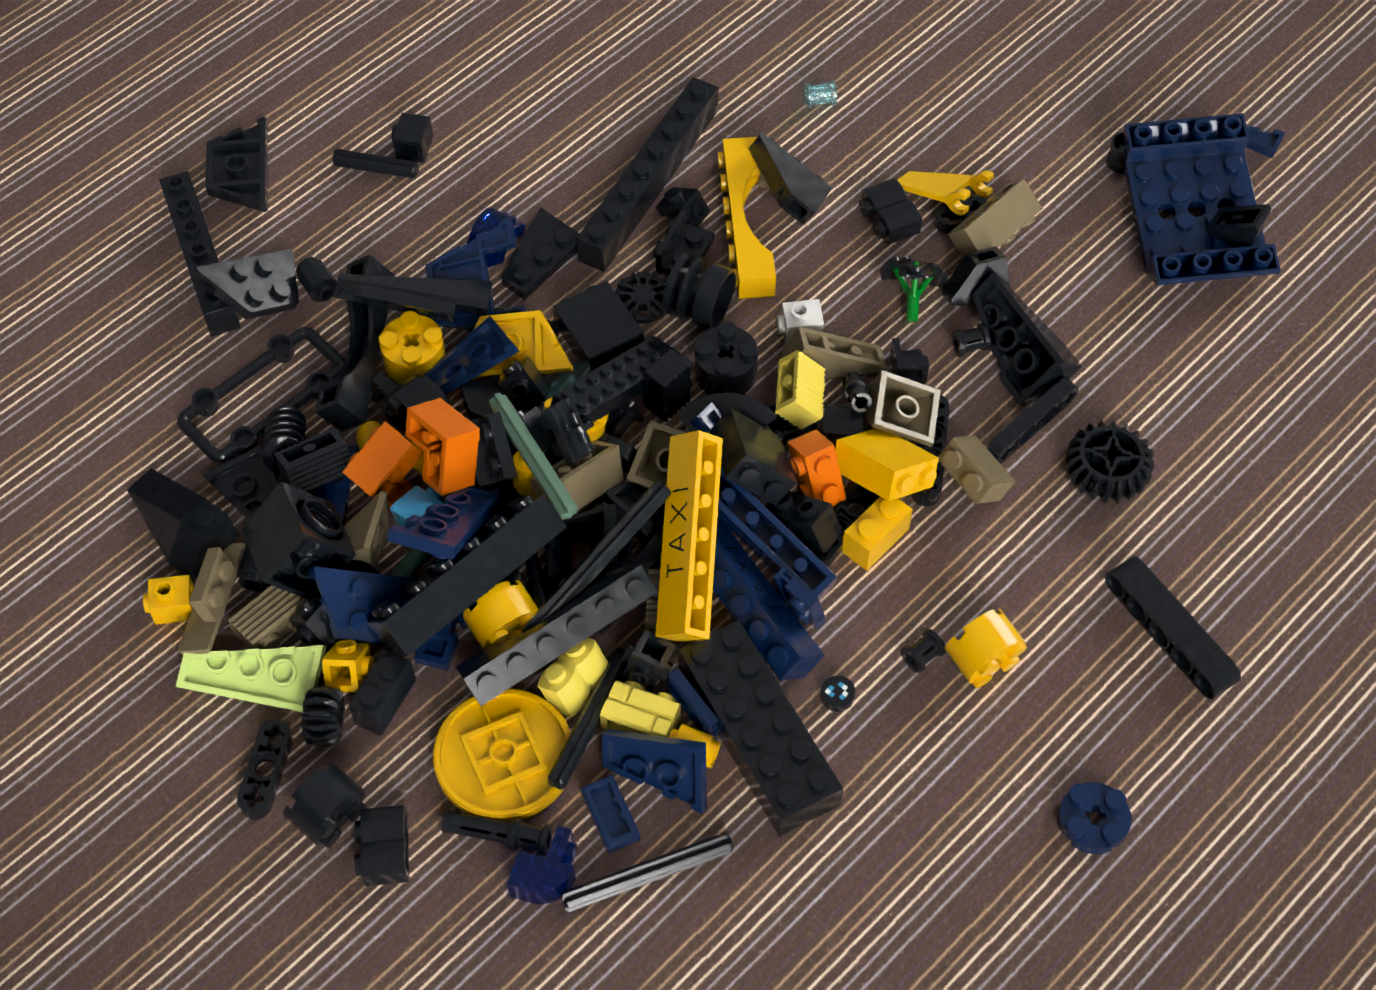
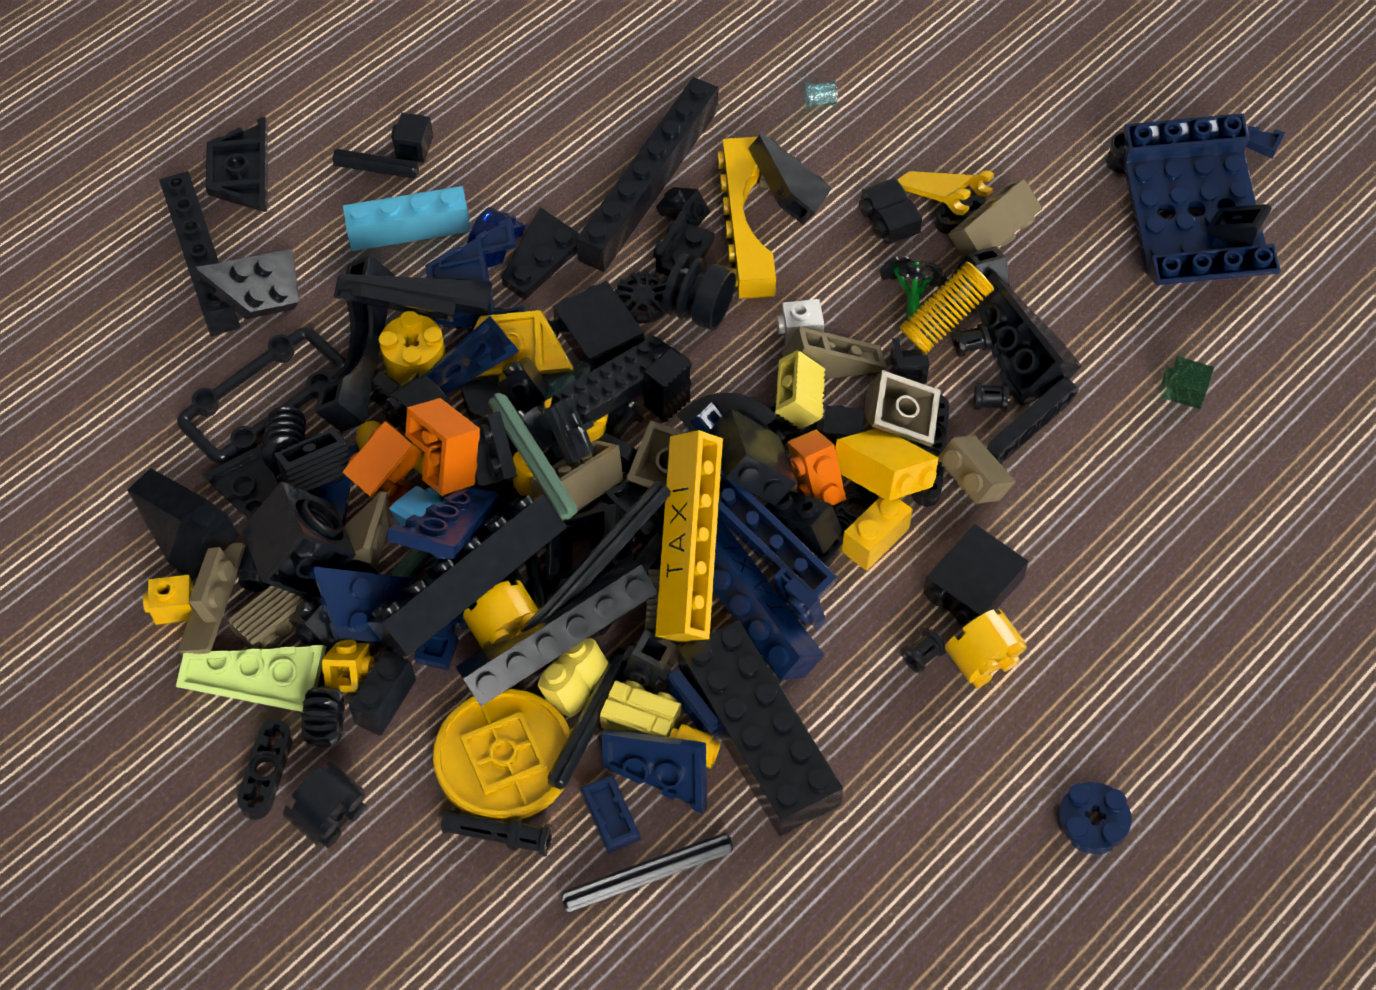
black brick [296,257,337,302] -> none
black brick [354,805,410,886] -> none
clear blue brick [507,826,577,904] -> none
black brick [695,322,758,395] -> none
black tile [820,675,855,712] -> none
black pin [842,372,872,413] -> none
black gear [1065,420,1155,504] -> none
black beam [1105,556,1241,700] -> none
none -> medium azure brick [343,186,471,251]
none -> yellow piece [899,262,994,354]
none -> black brick [923,524,1029,626]
none -> black bush [974,381,1009,412]
none -> clear green brick [1161,356,1214,409]

